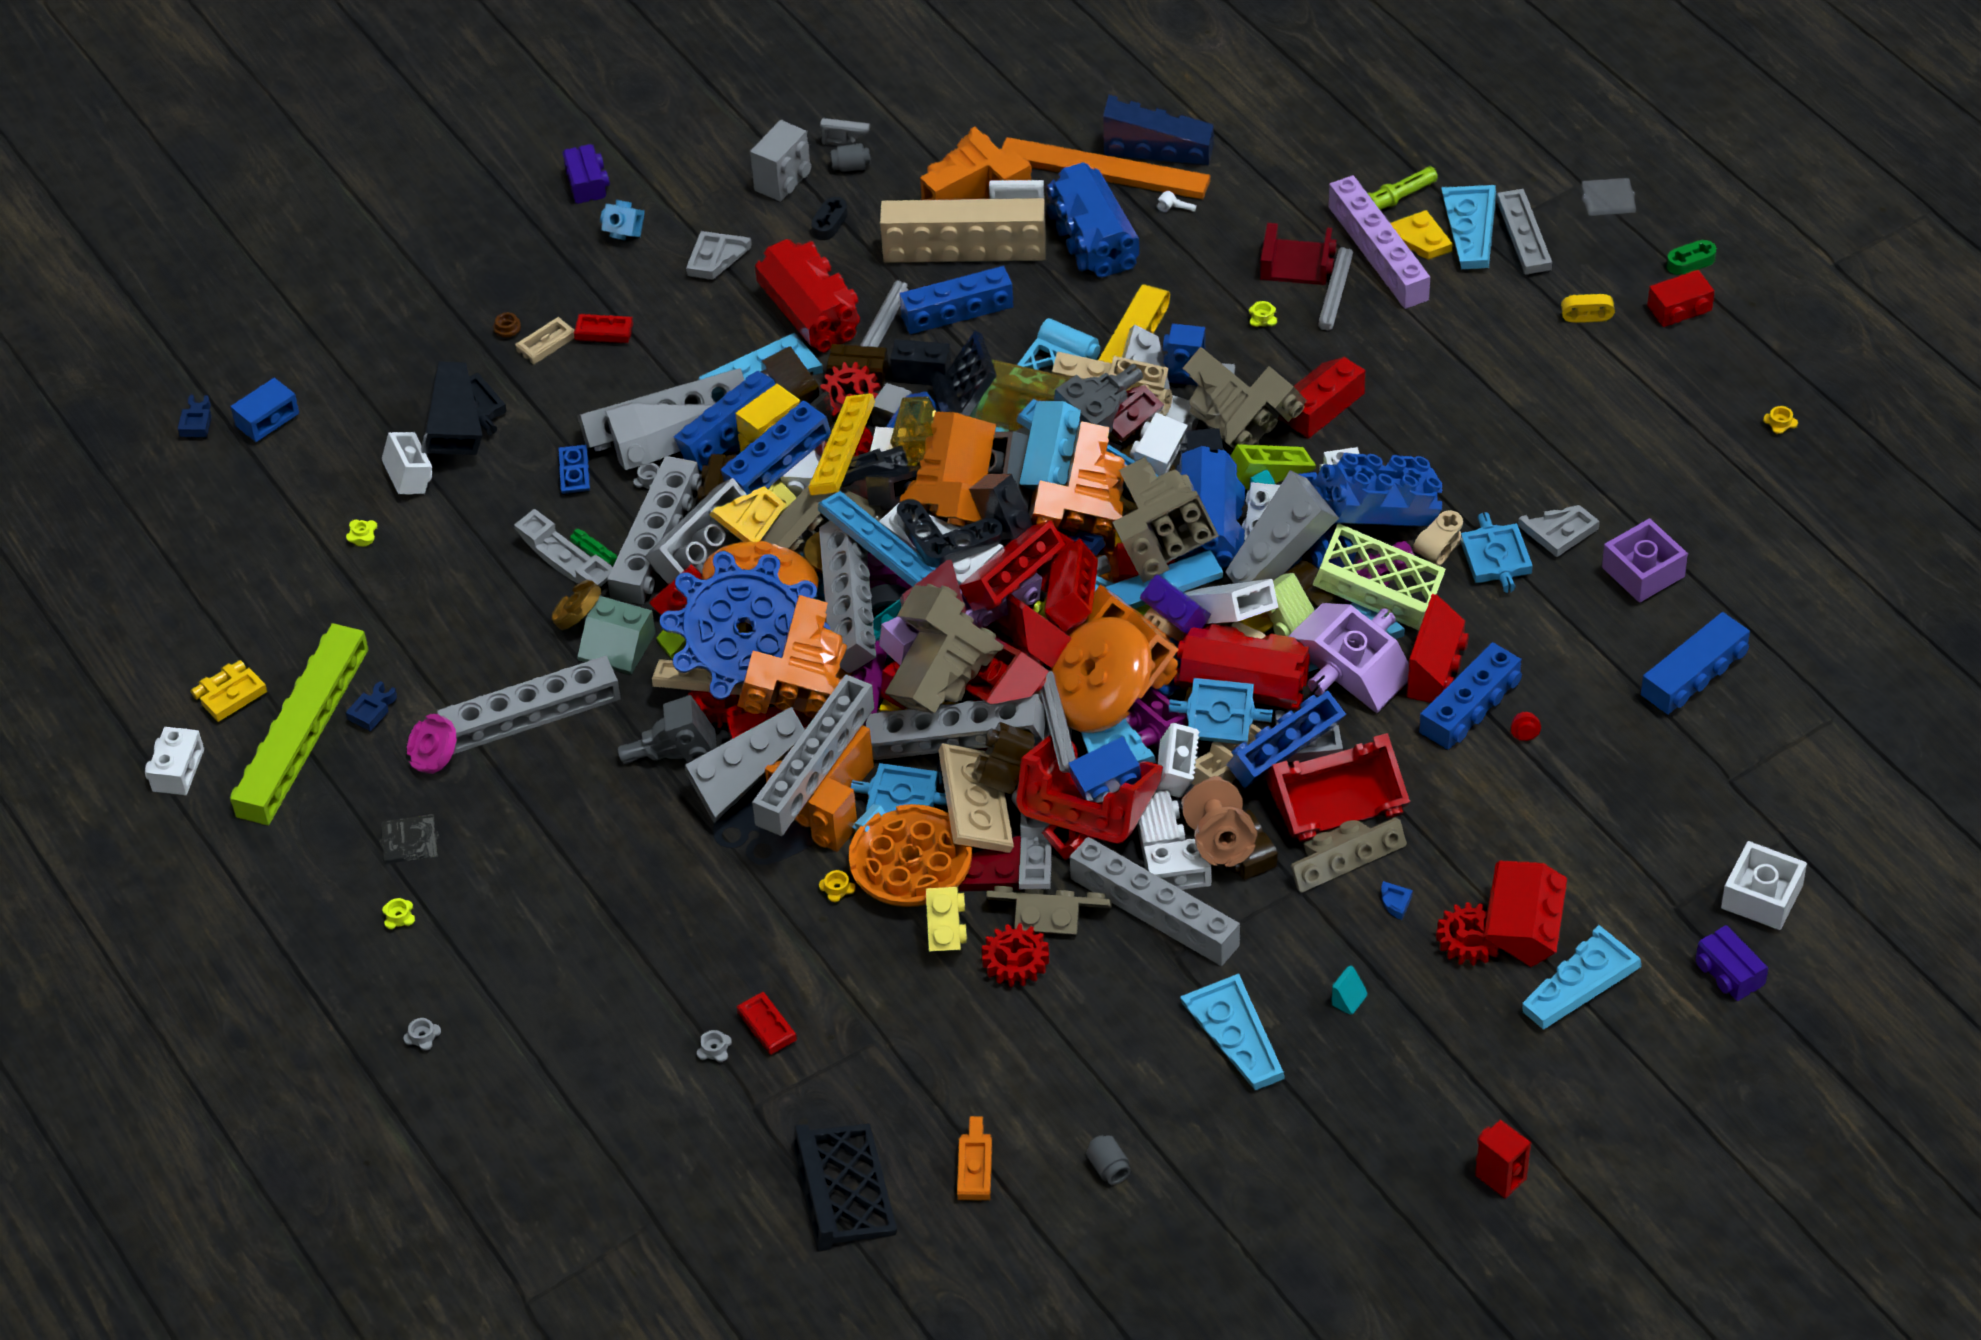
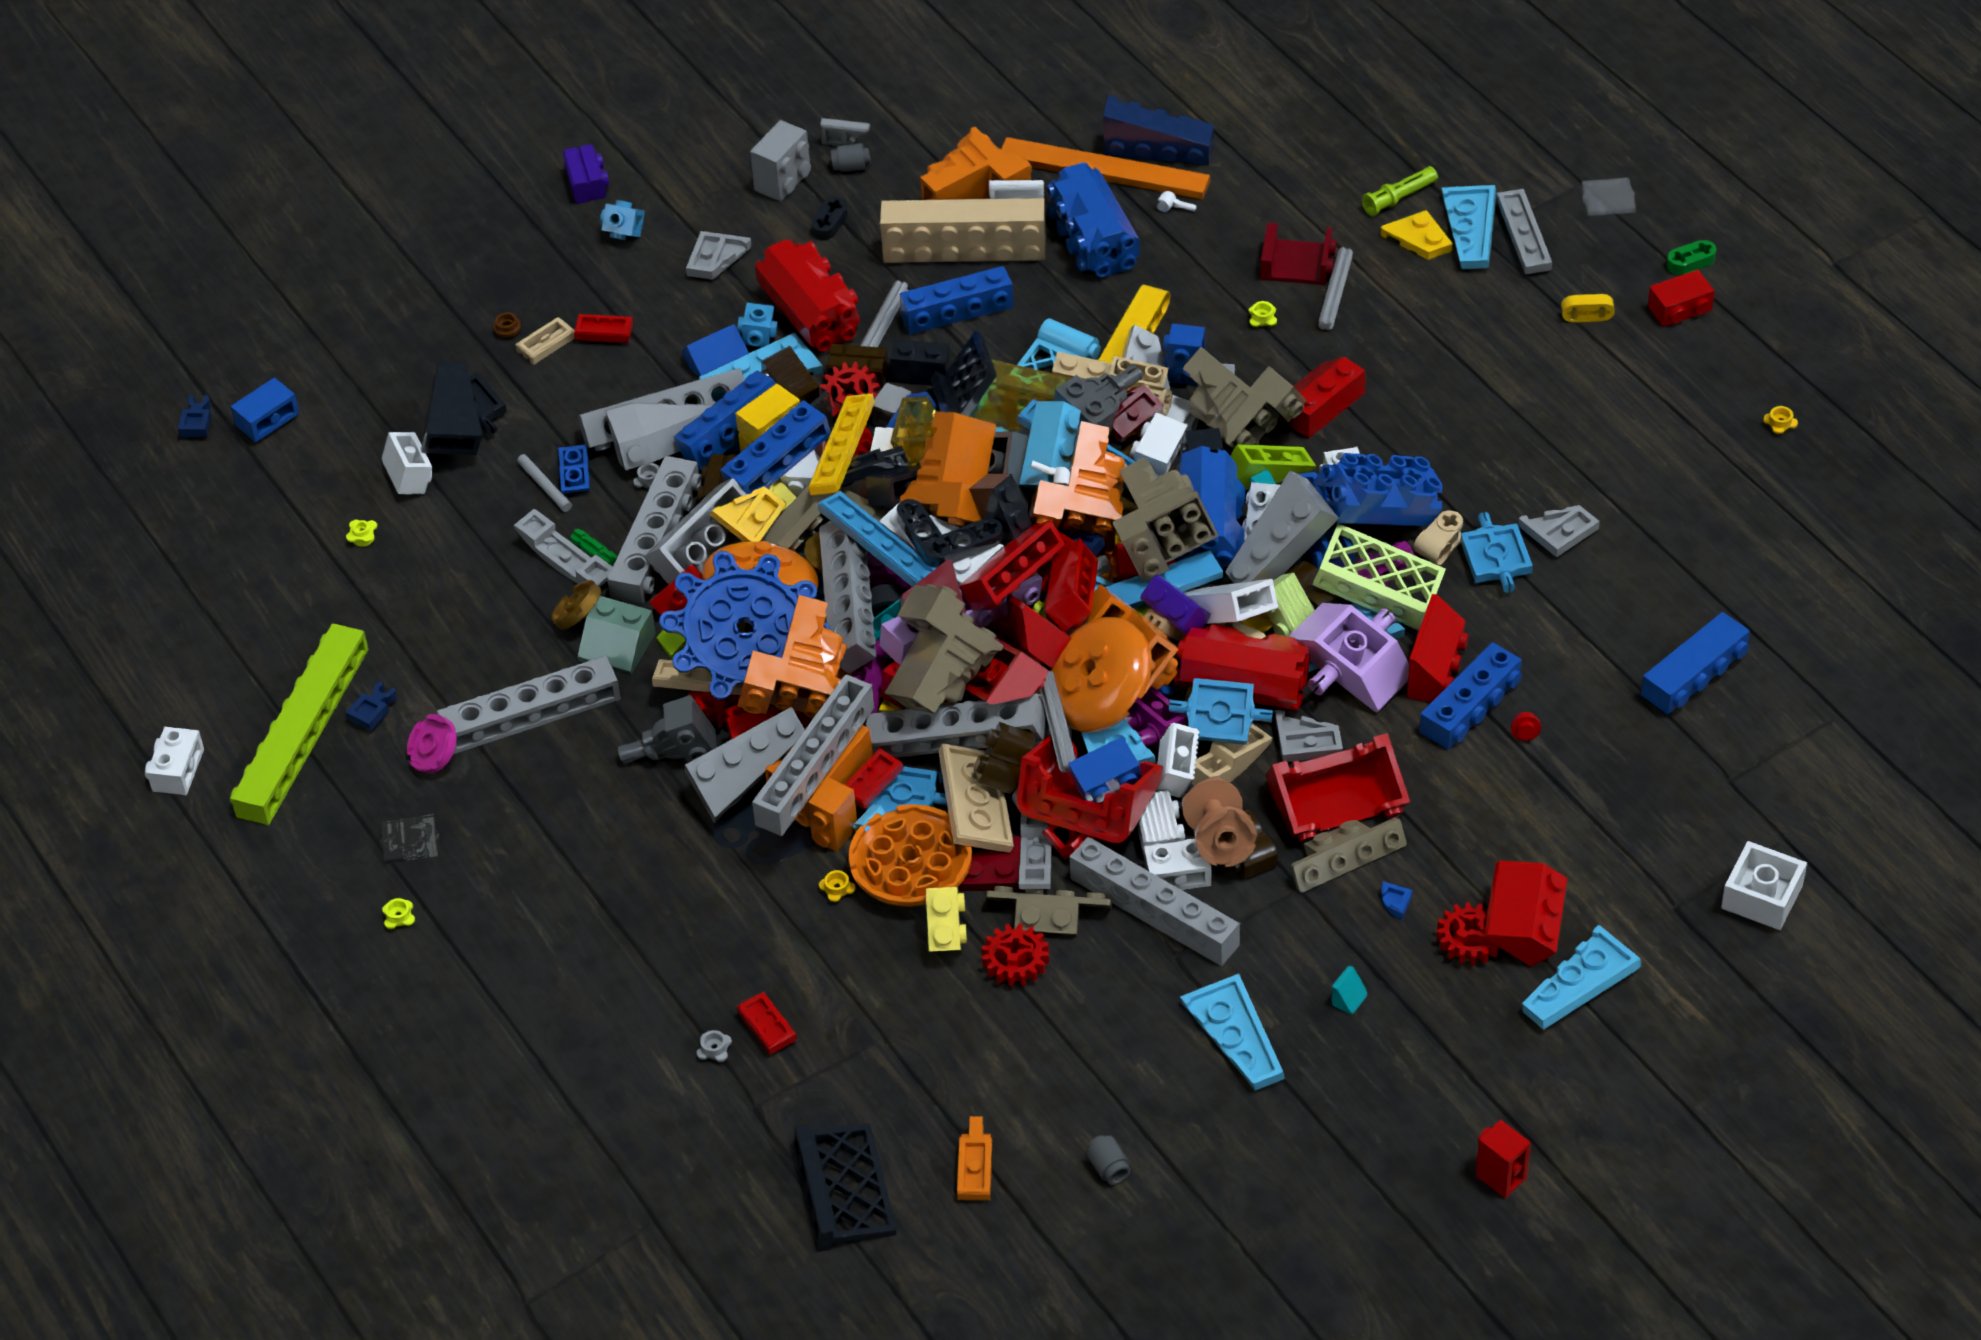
yellow plate [190,660,267,722] -> none
light grey plate [403,1018,441,1050] -> none
blue brick [1226,691,1346,789] -> none
lavender brick [1329,175,1430,309] -> none
medium lavender brick [1602,518,1688,603] -> none
dark purple brick [1696,925,1768,1001] -> none
none -> light grey bar [517,454,572,512]
none -> blue brick [681,324,749,376]
none -> dark azure brick [737,303,778,347]
none -> red plate [844,748,904,809]
none -> white hand [1031,461,1070,486]

